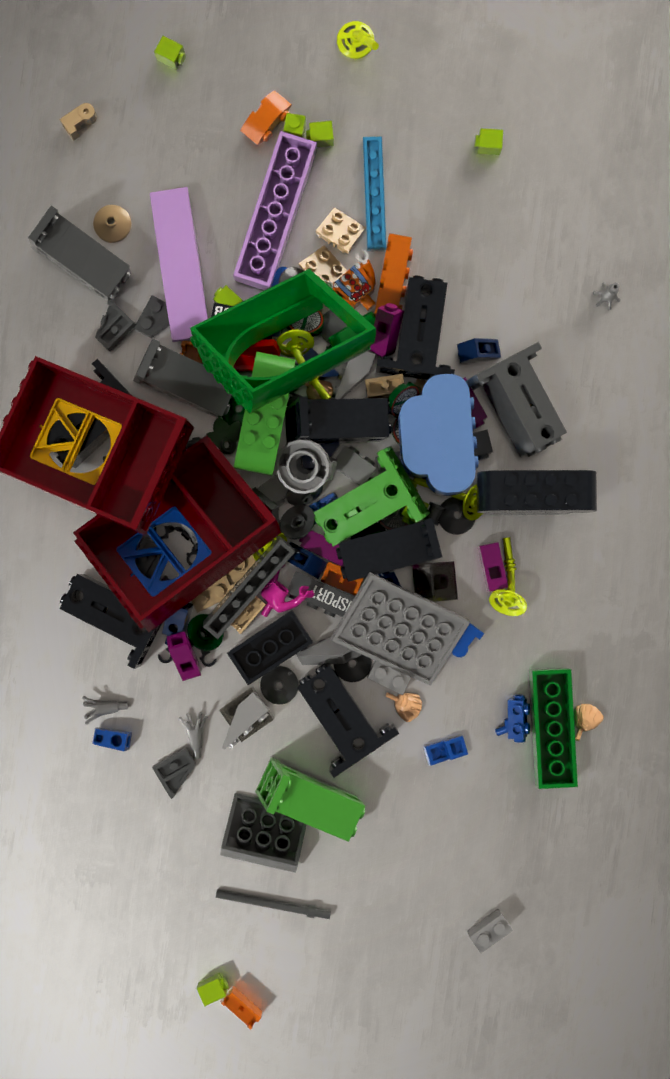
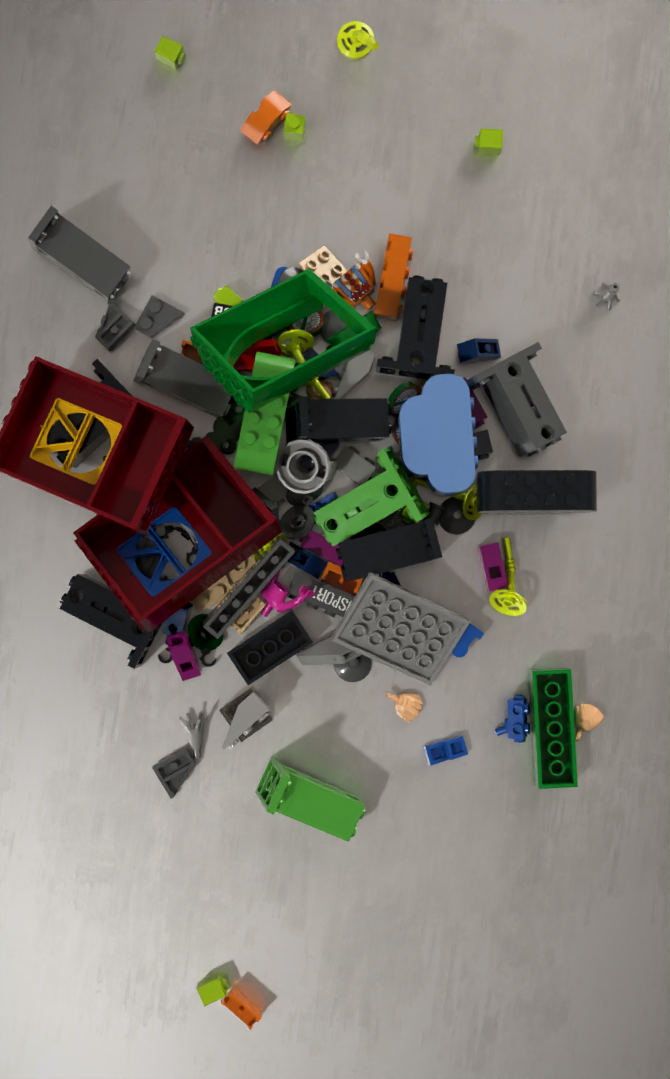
tan leg [60,103,97,141] -> none
light grey piece [82,696,128,725] -> none
blue leg [92,728,132,751] -> none
tan dish [93,205,131,243] -> none
lavender slope [150,187,208,342] -> none
dark grey bar [216,890,331,919] -> none
dark grey slope [220,793,307,873] -> none
lavender brick [233,131,317,290] -> none
dark grey dish [260,666,299,705] -> none
black brick [297,663,399,778] -> none
lime brick [306,121,334,147] -> none
tan hinge [315,207,366,254] -> none
dark azure tile [363,137,386,251] -> none
tan hinge [365,374,405,402] -> none
light grey brick [367,661,411,695] -> none
magenta brick [369,303,404,357] -> none
clear smoke slope [412,561,458,602] -> none
light grey brick [467,909,513,953] -> none

